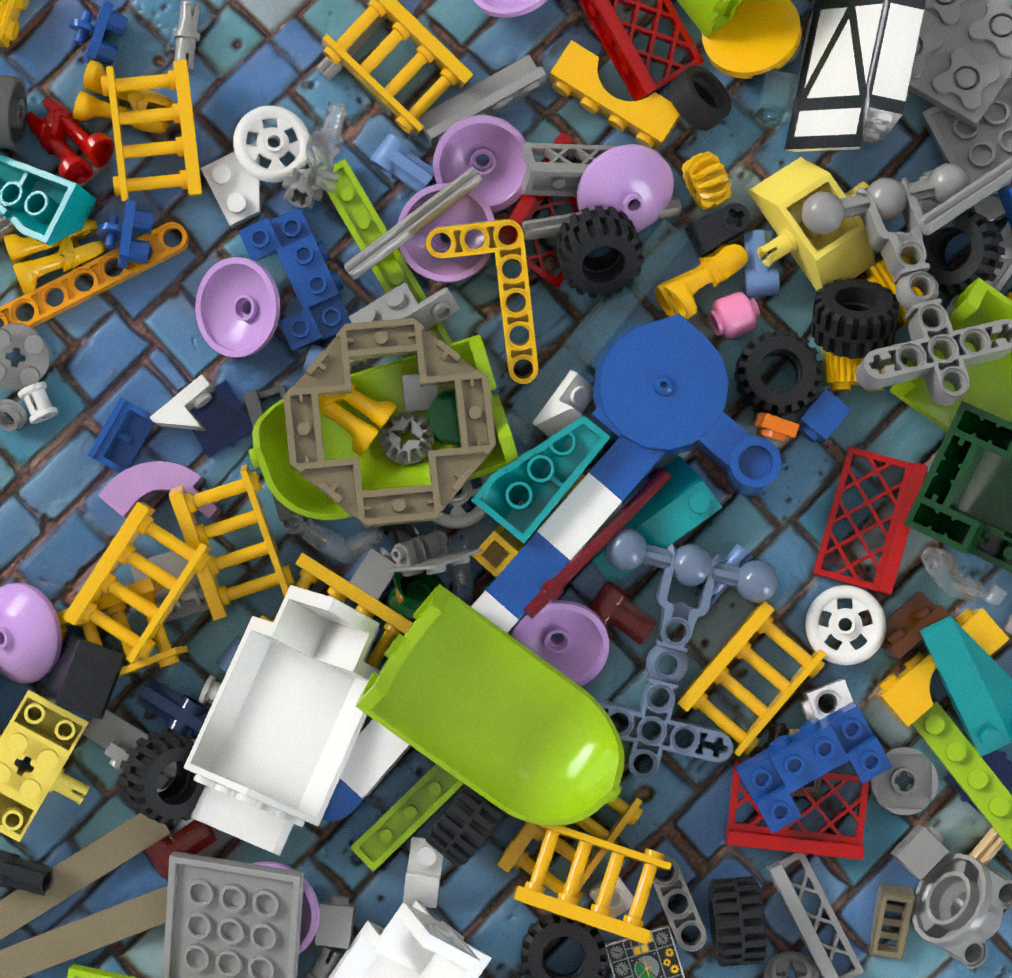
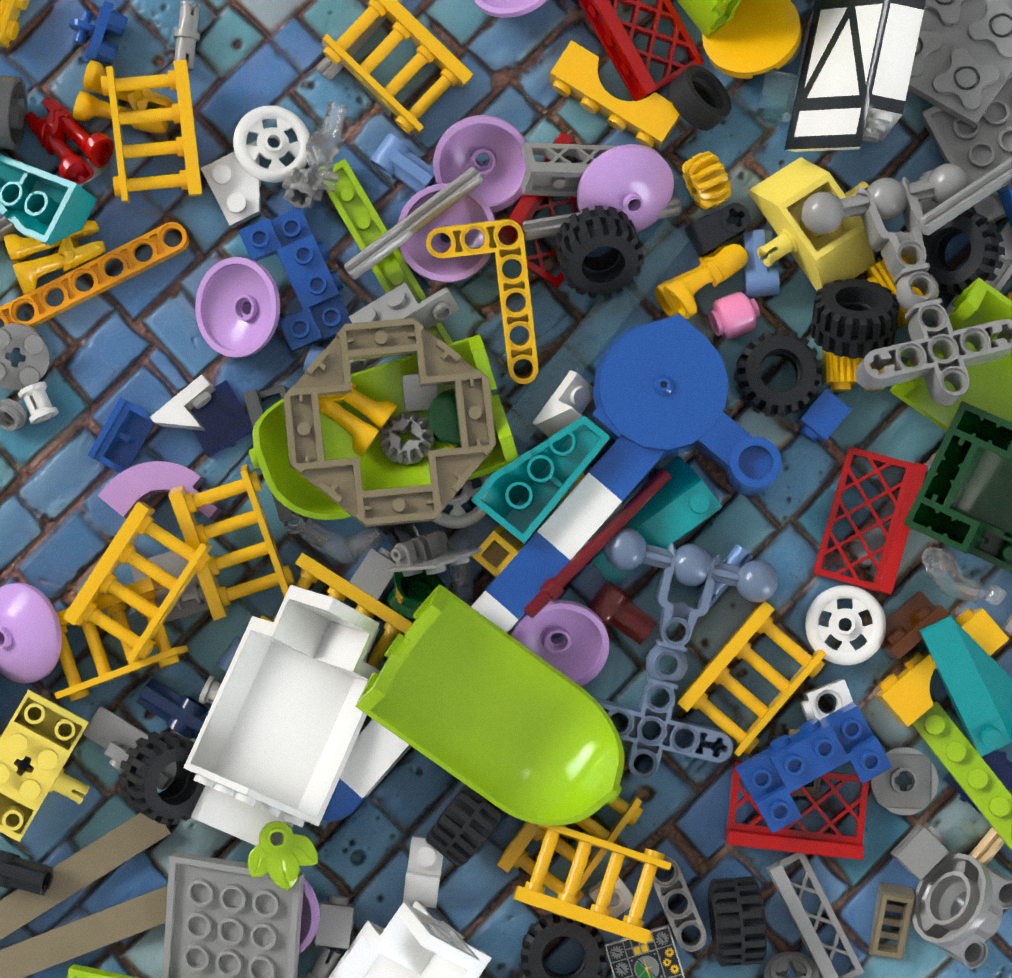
black slope [42,633,127,719] -> none
blue hips [96,199,153,269] -> none
clear red piece [145,820,218,879] -> none
lime plate [350,764,464,872] -> none
light grey fence [418,55,546,149] -> none
orange plate [751,413,800,442] -> none
none -> lime plate [248,821,318,891]

